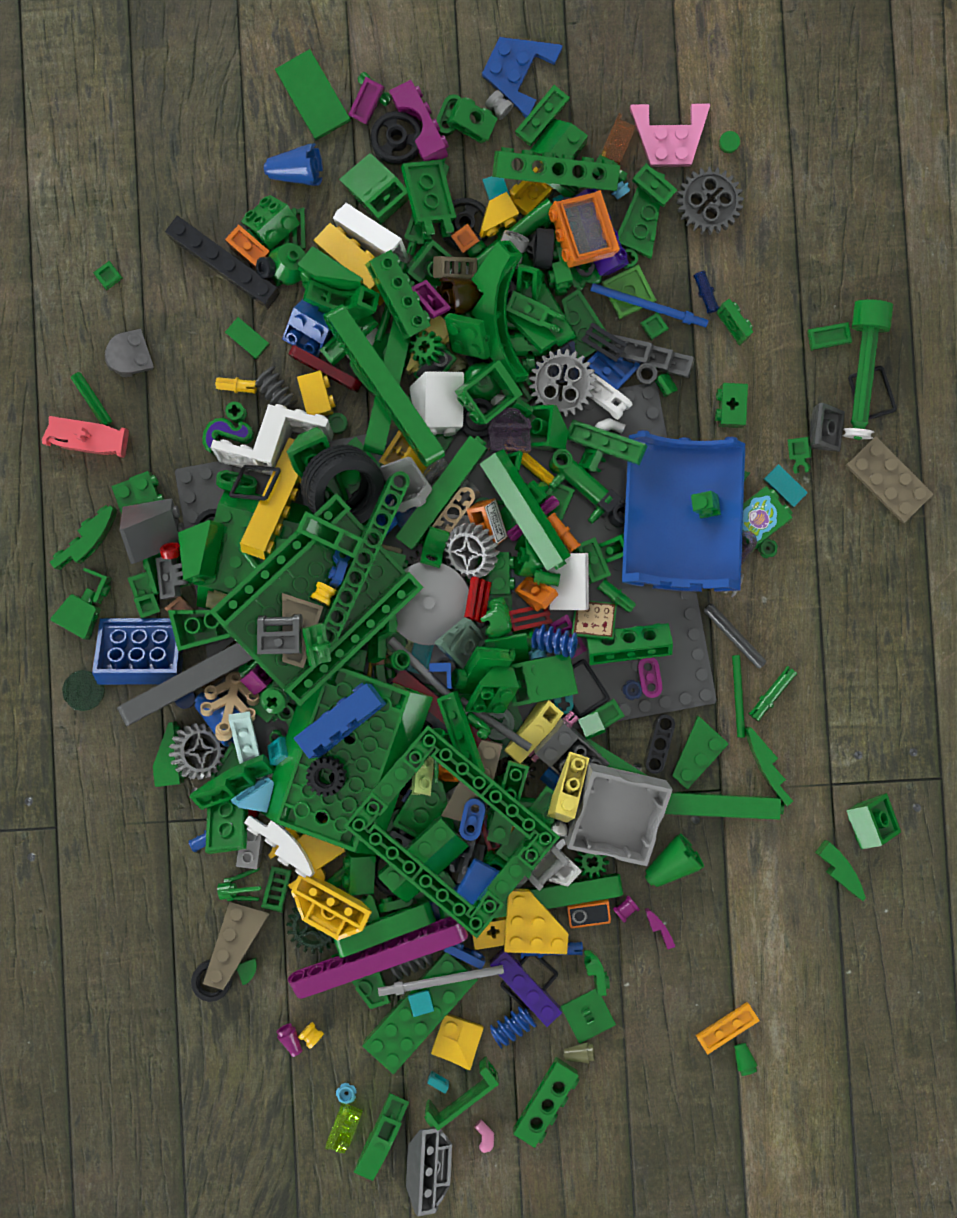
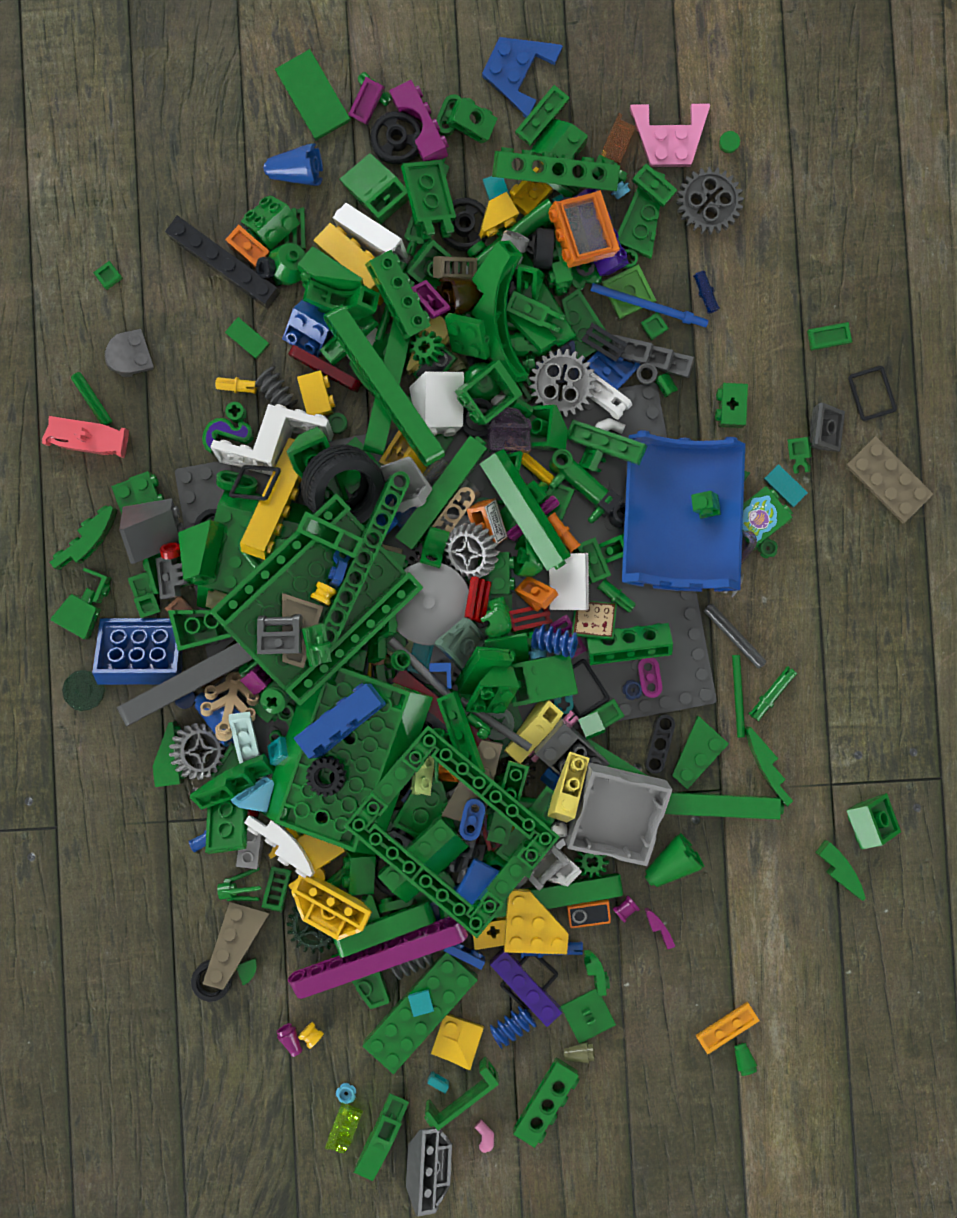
light grey bar [378,965,504,996] -> none
orange tile [451,223,480,253] -> none
green tile [451,668,467,690] -> none
light grey wheel [485,90,513,120] -> none
green pin [533,568,560,587] -> none
green plate [716,299,753,346] -> none
green piece [842,299,893,440] -> none

